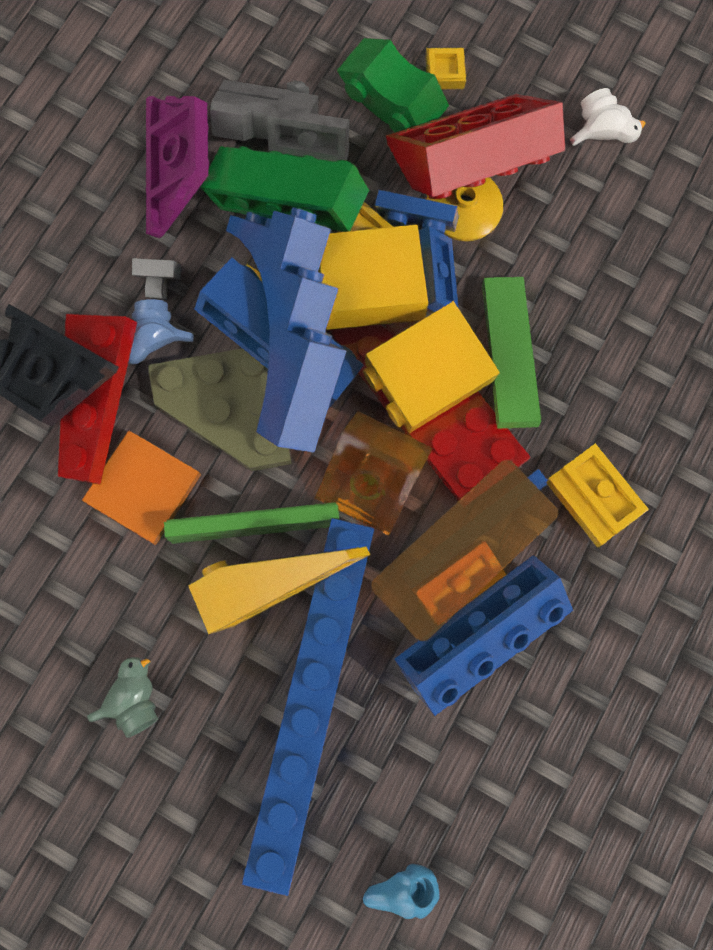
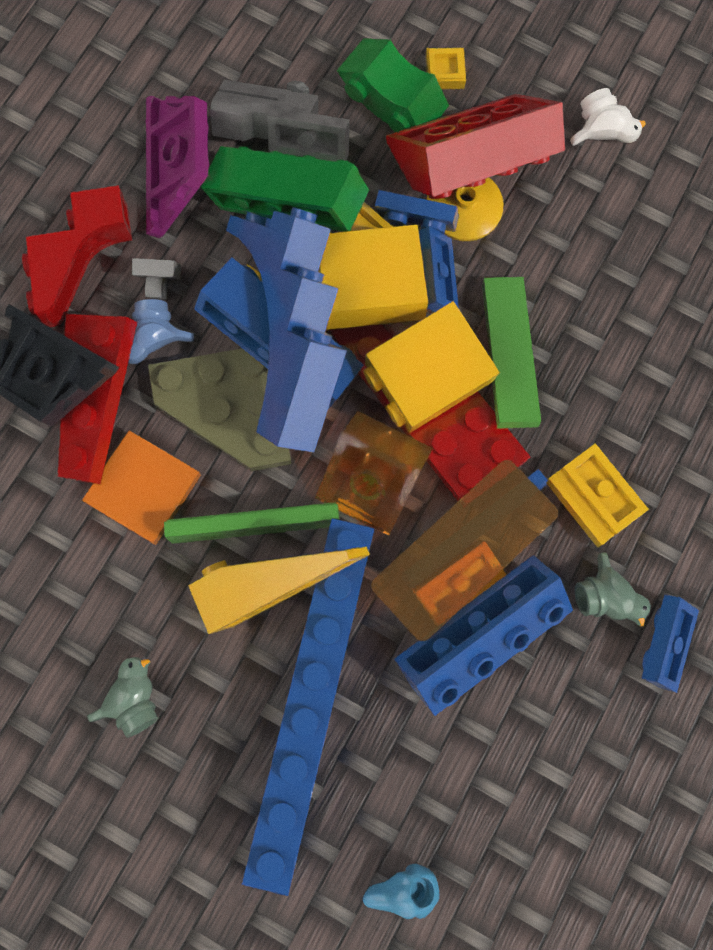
none -> red arch [22,185,132,327]
none -> sand green animal [575,552,651,626]
none -> blue plate [642,595,699,693]

